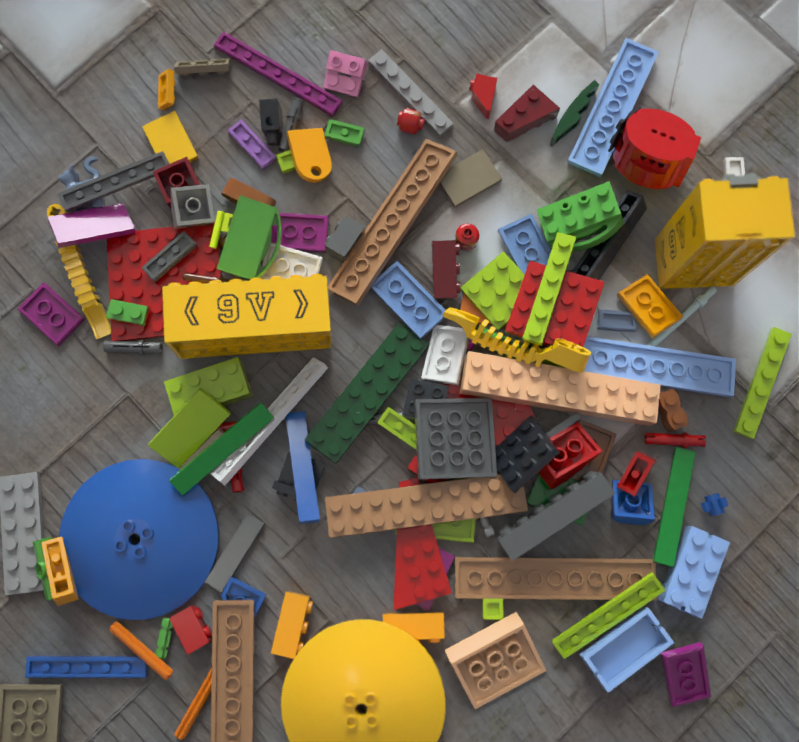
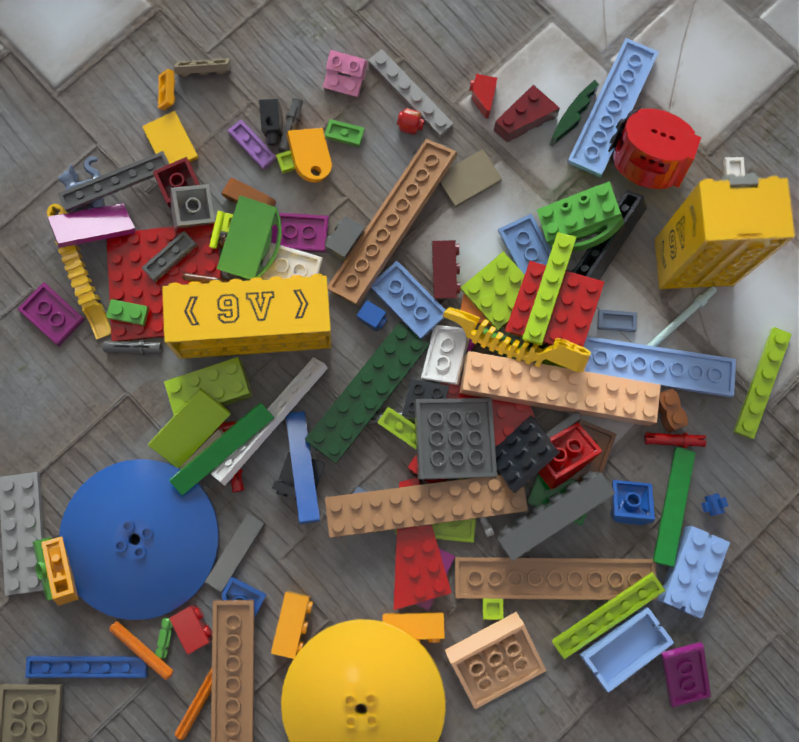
magenta tile [214,31,343,117] -> none
red head [455,223,480,251] -> none
light orange tile [617,274,683,339] -> none
red slope [617,451,657,497] -> none
none -> blue brick [357,300,388,332]

